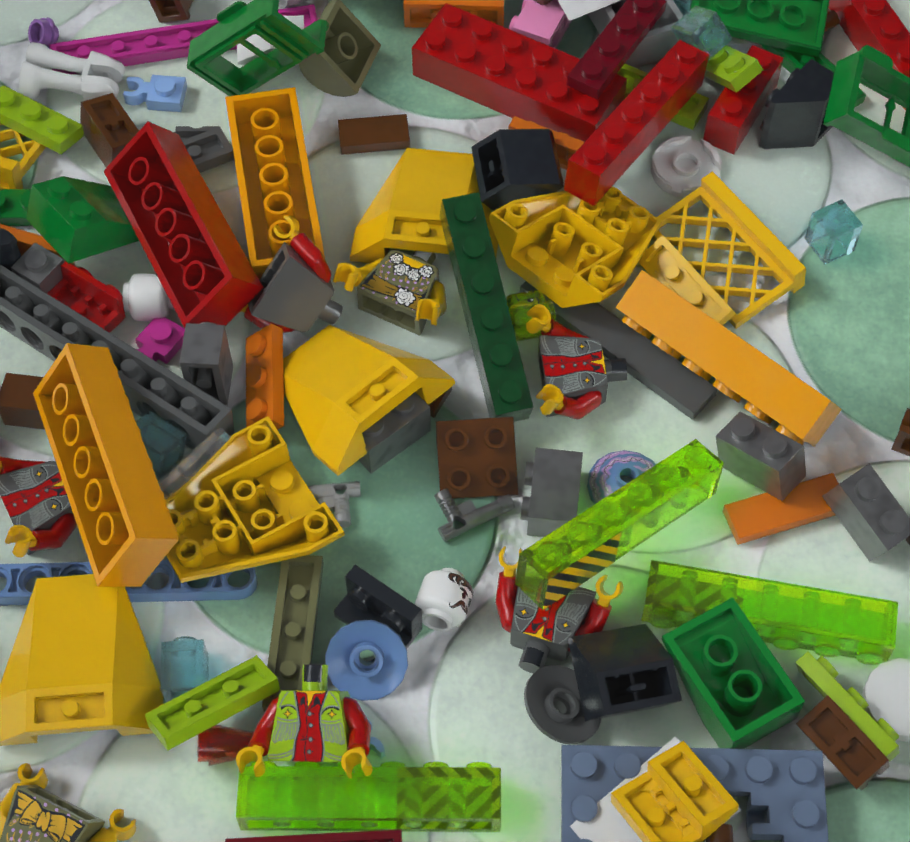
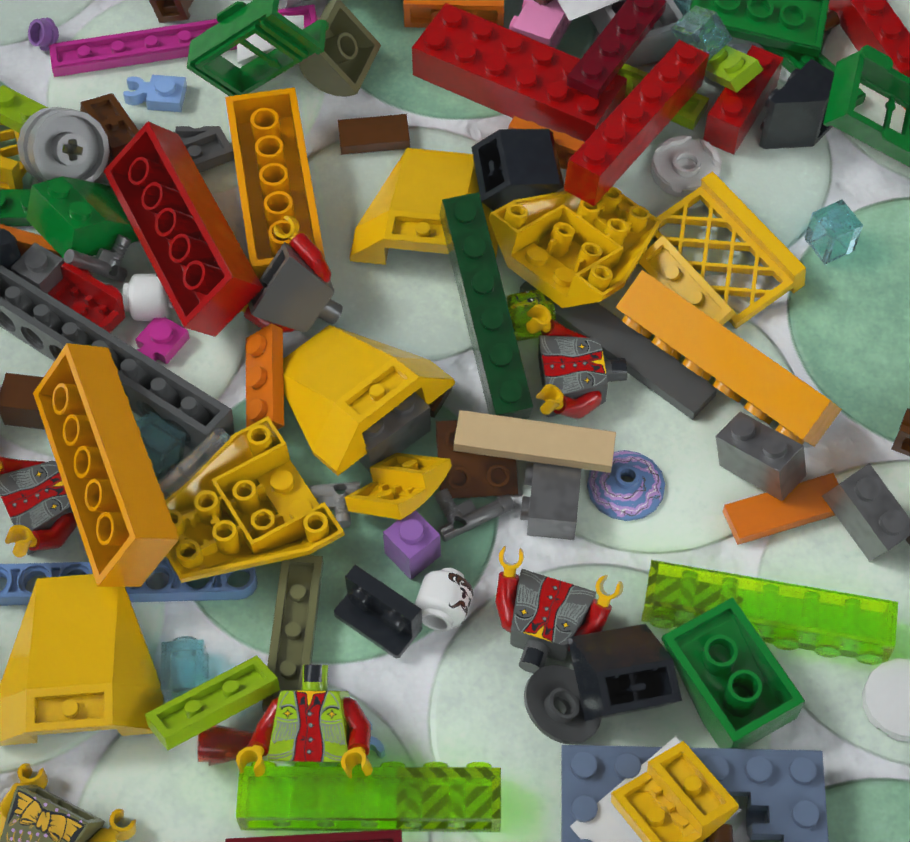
white piece [19,42,125,101] -> none
flat silver brick [179,322,233,405] -> none
medium blue dish [325,620,408,701] -> none
torso [333,250,447,336] -> none
clear neon green brick [515,439,724,610] -> none
lime plate [795,651,900,762] -> none
reddish brown hinge [796,695,889,790] -> none
none -> light grey wheel [17,107,110,182]
none -> flat silver hose [64,234,131,282]
none -> yellow slope [345,453,452,520]
none -> medium lavender brick [383,510,441,580]
none -> tan tile [453,410,616,473]

